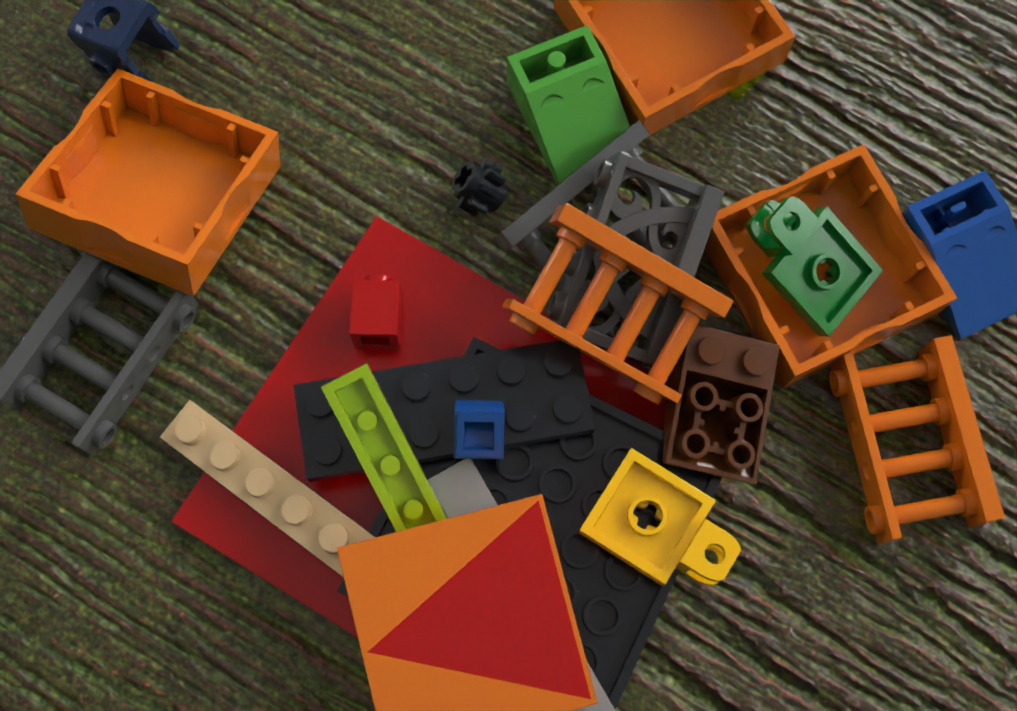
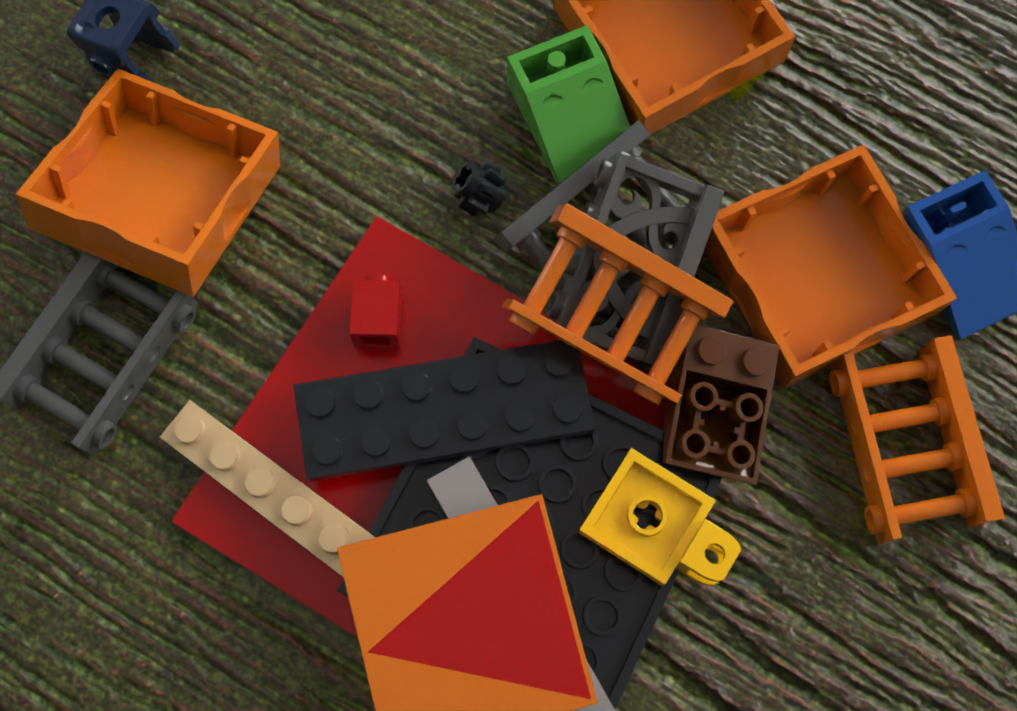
lime plate [321,363,447,532] -> none
blue slope [454,400,505,459] -> none
green plate [746,197,883,337] -> none

